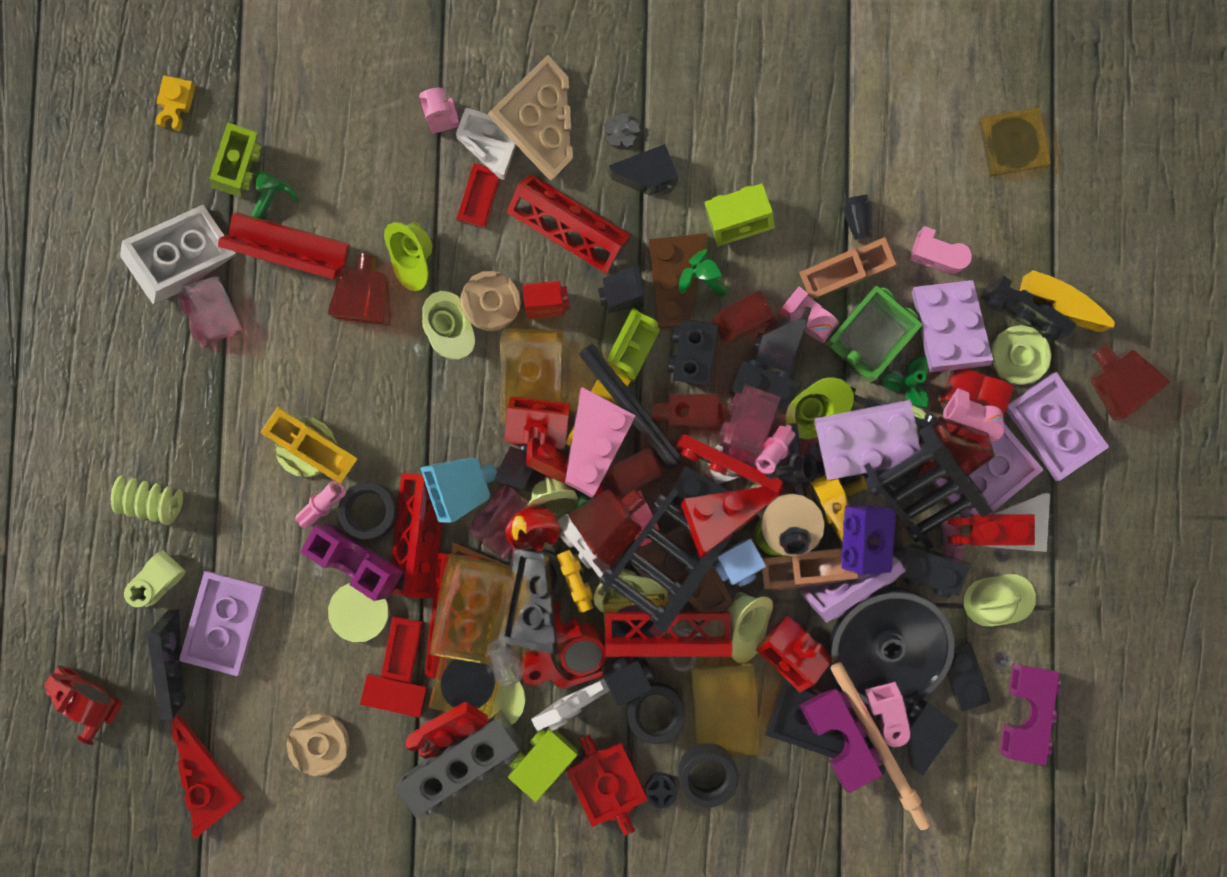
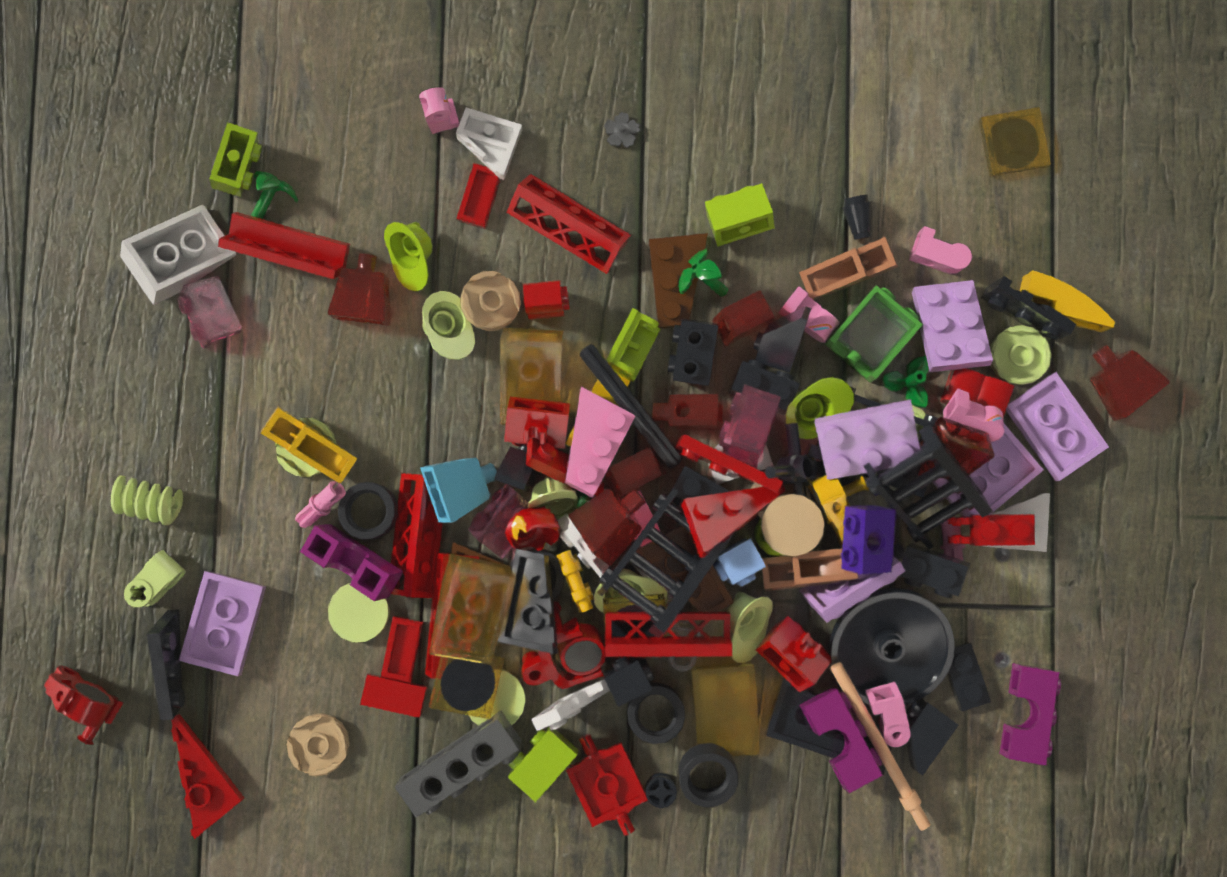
yellow plate [156,75,196,132] -> none
red hinge [405,702,488,759] -> none
tan plate [487,55,573,181] -> none
clear cone [488,639,524,686] -> none
black slope [598,265,644,313] -> none
black slope [609,144,678,196] -> none
bright pink axle [756,424,795,473] -> none
black plate [779,527,811,555] -> none
yellowish green piece [964,574,1036,626] -> none

